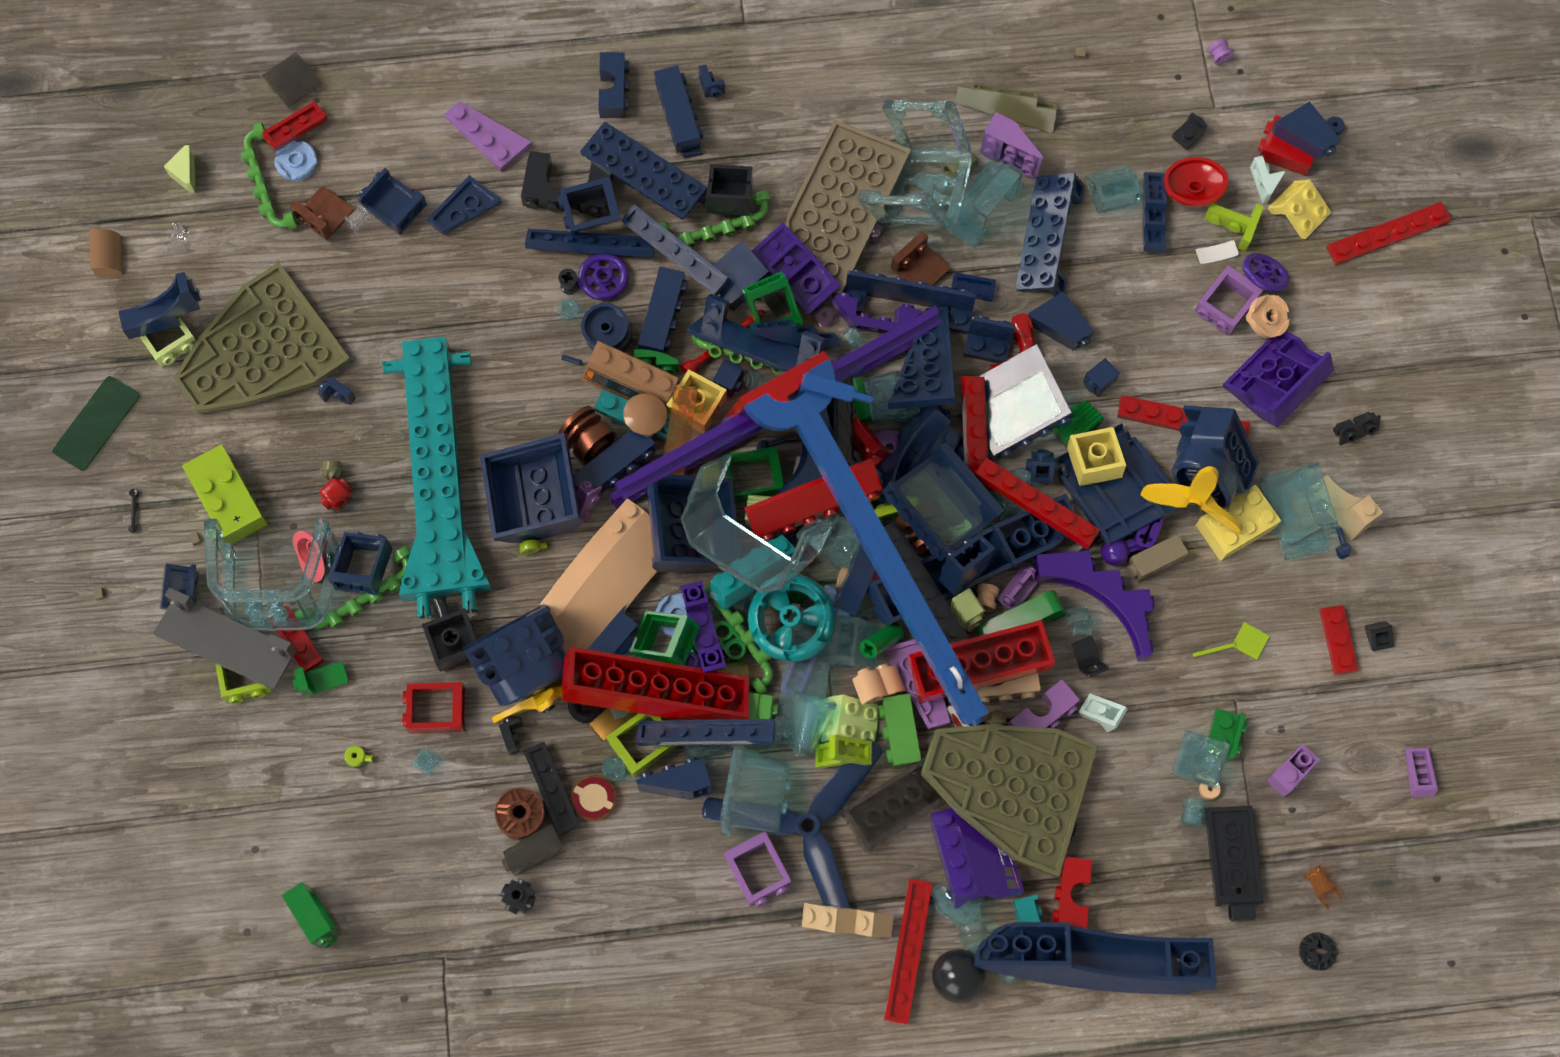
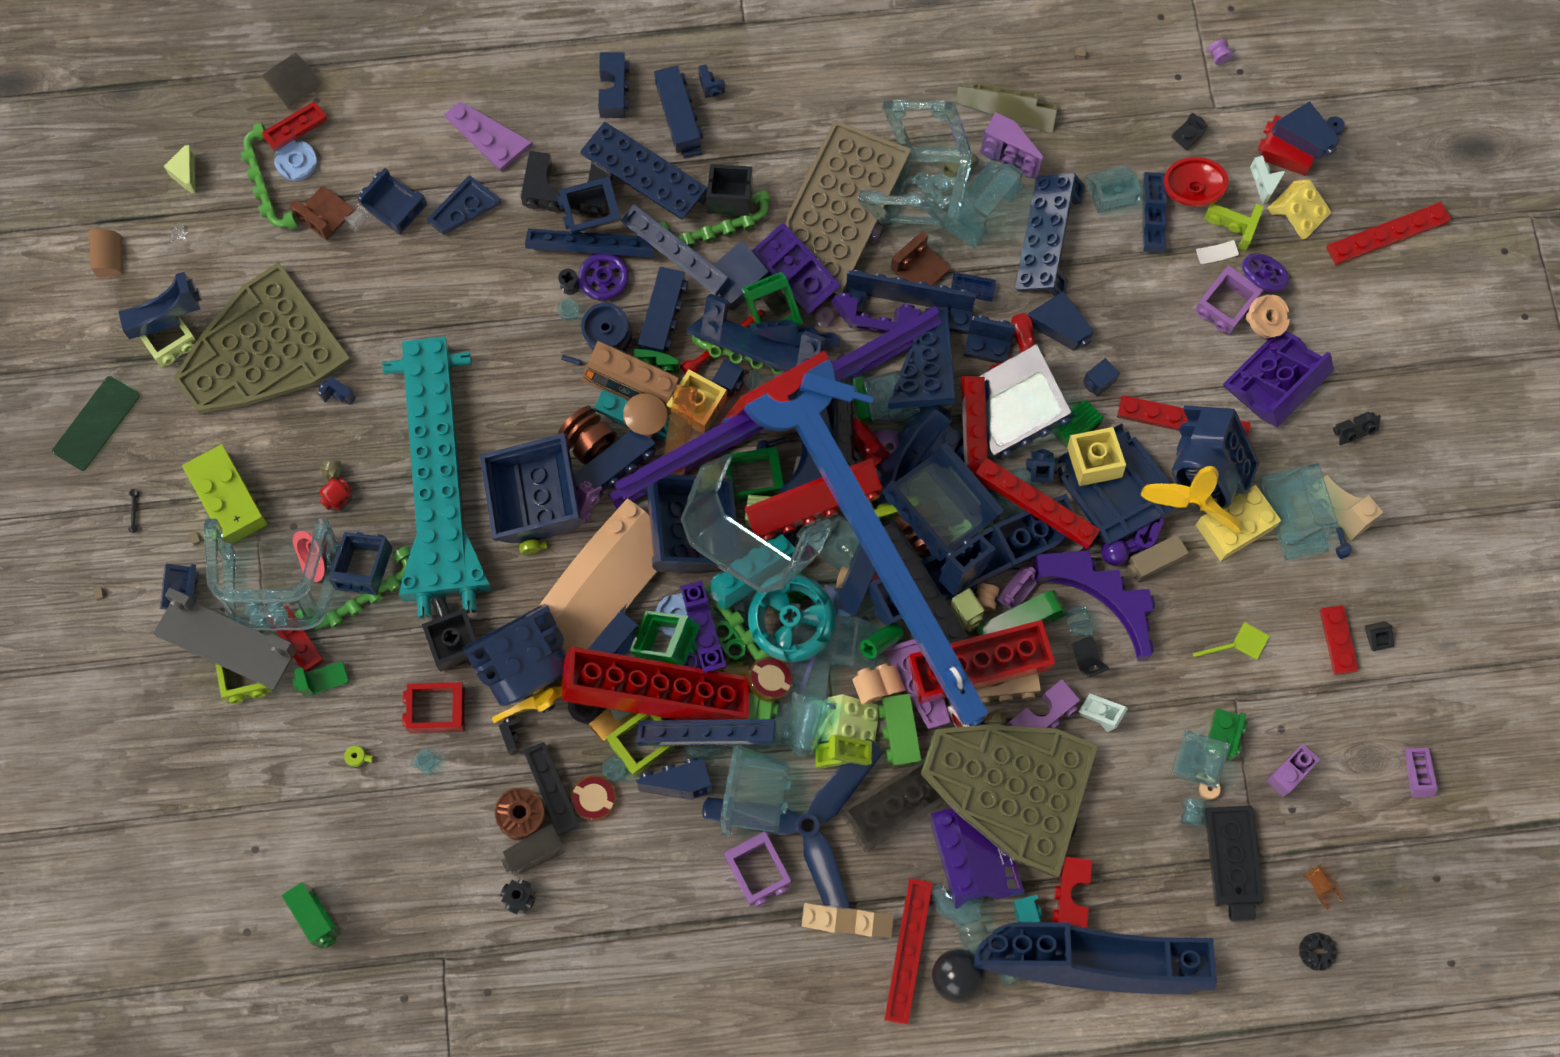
clear light blue plate [843,327,862,347] -> none
none -> tile [747,657,793,702]

